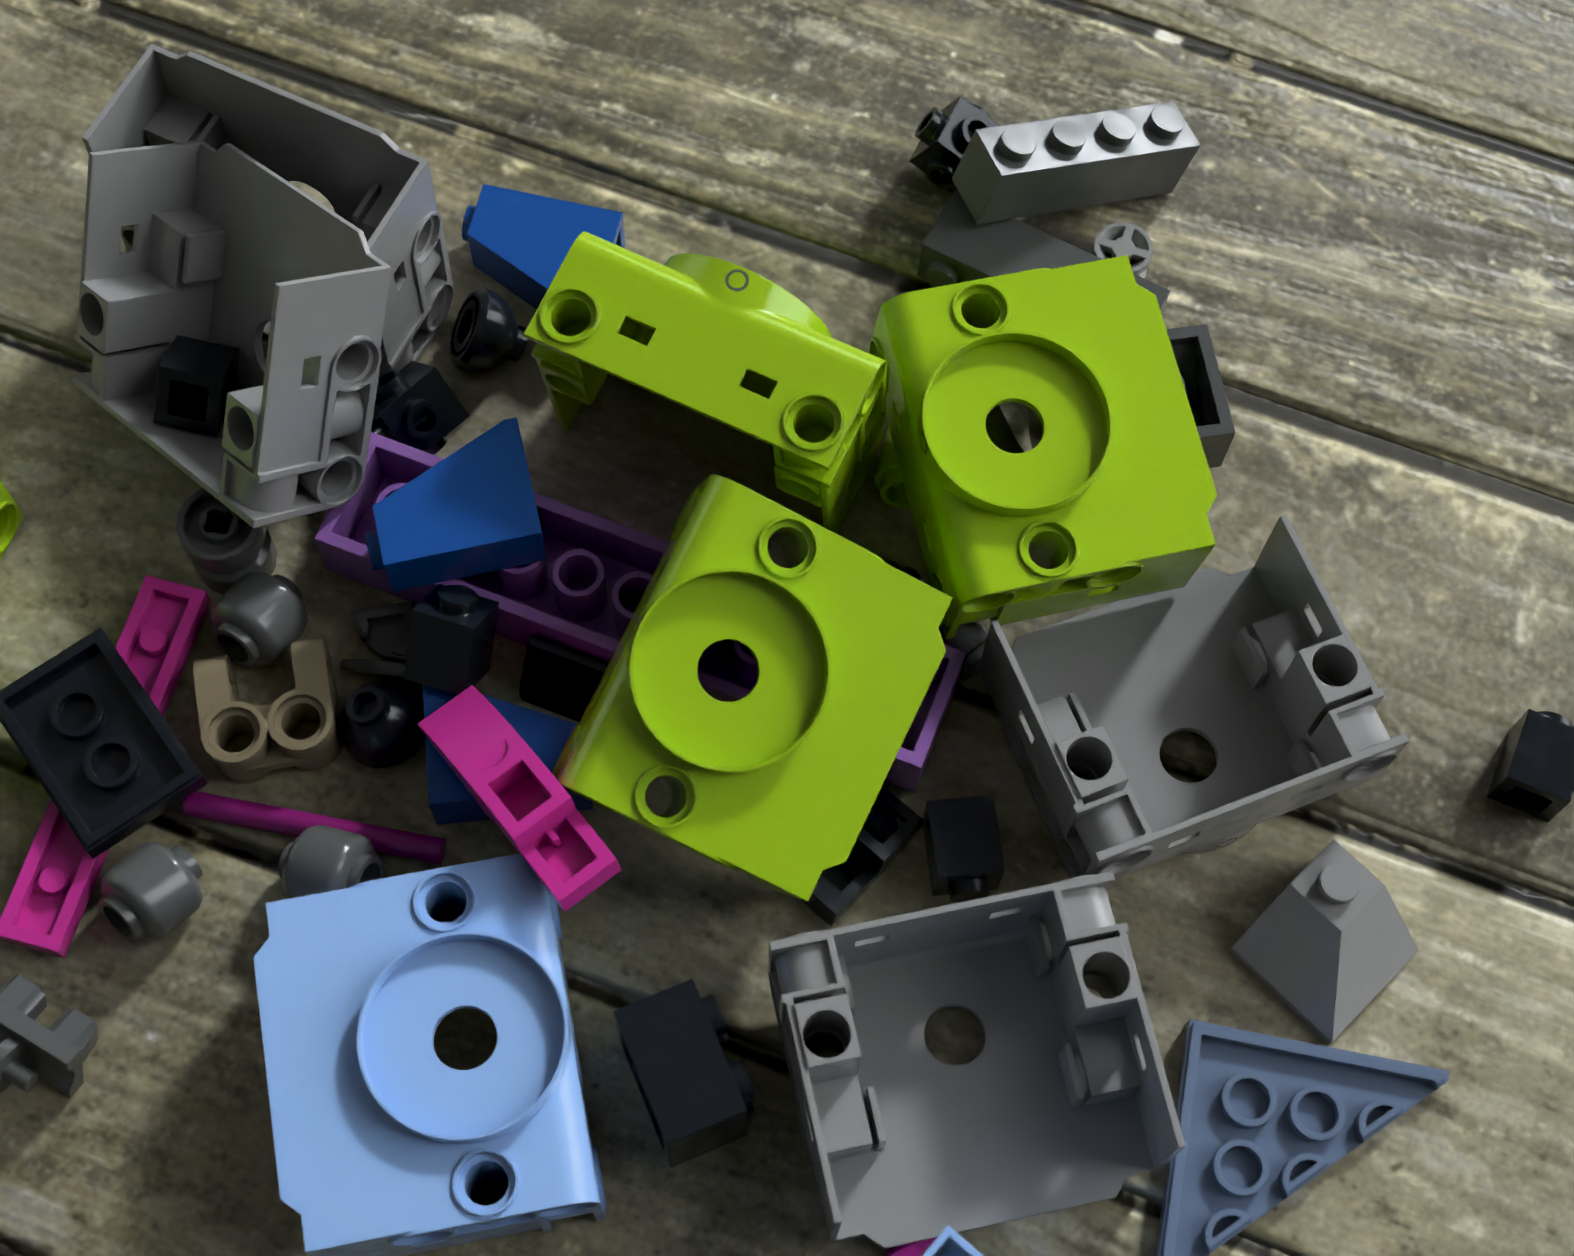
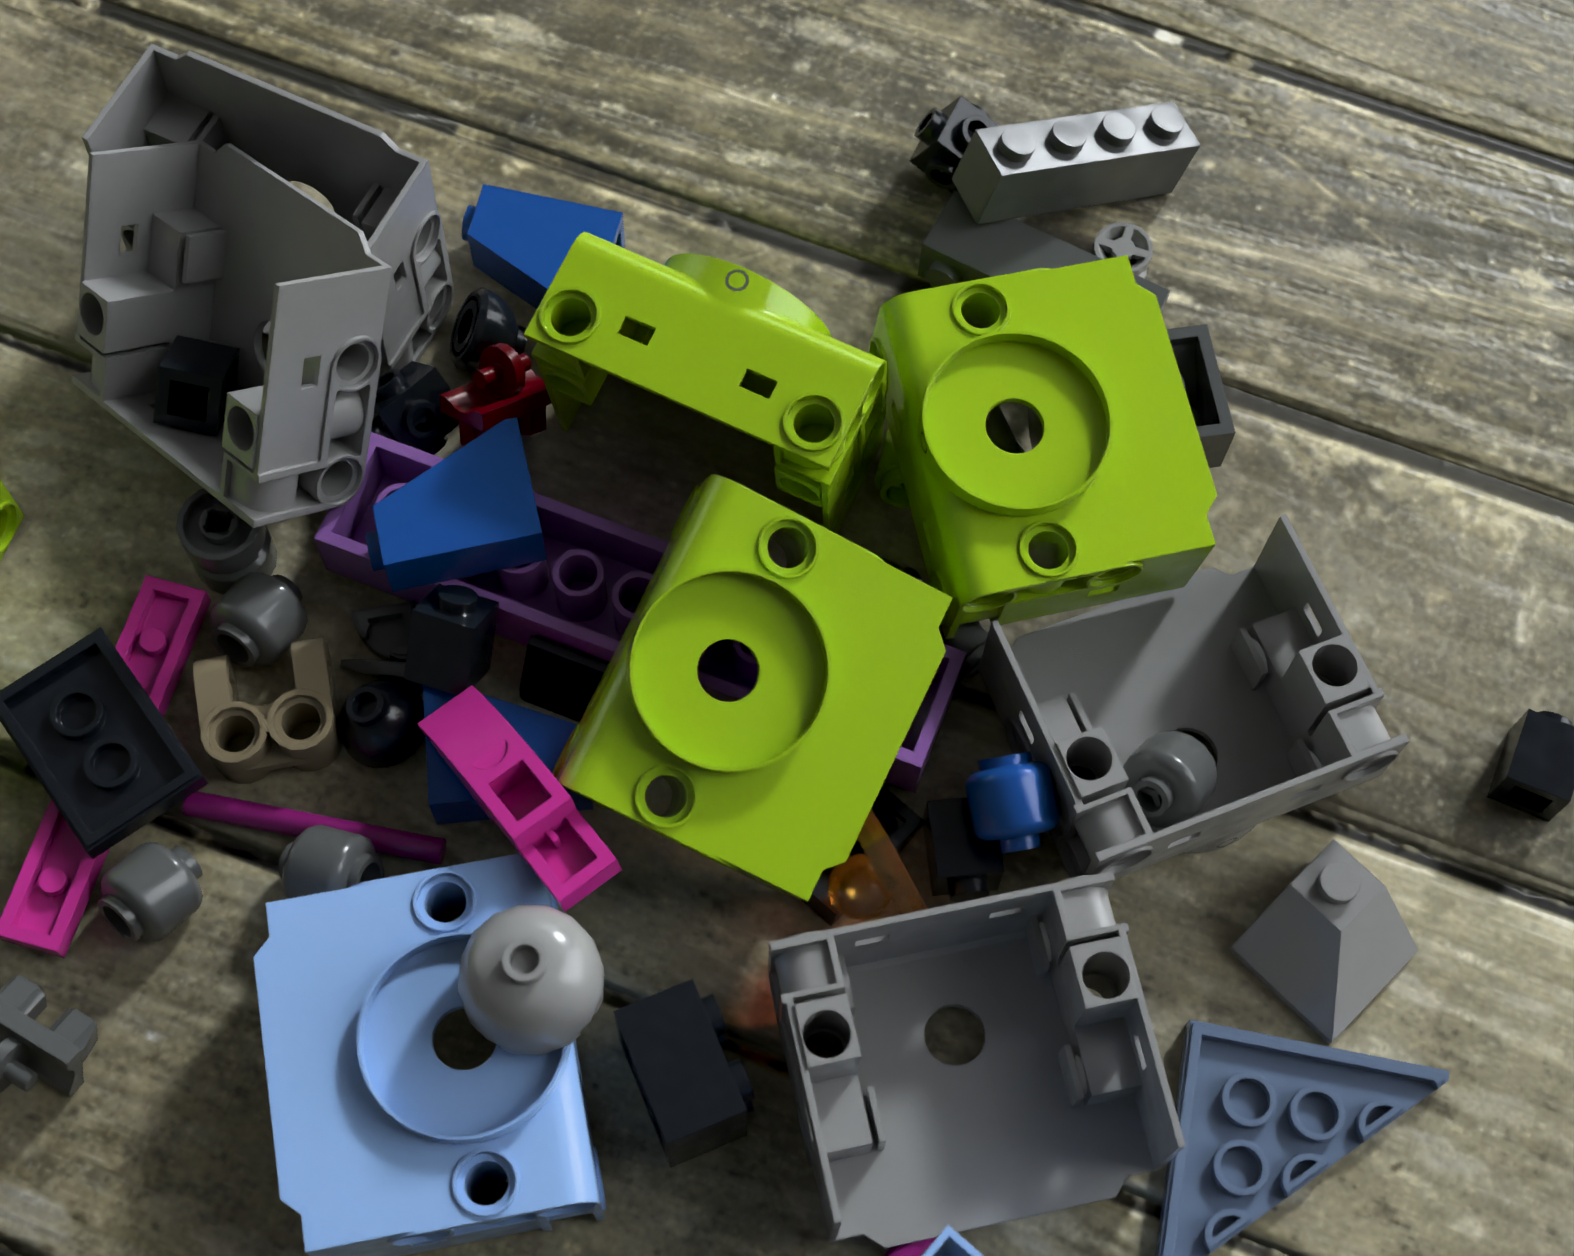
none -> dark red hips [439,343,552,446]
none -> light grey cylinder [458,904,605,1055]
none -> clear orange tile [827,810,928,921]
none -> blue head [965,751,1060,853]
none -> dark grey head [1123,731,1218,829]

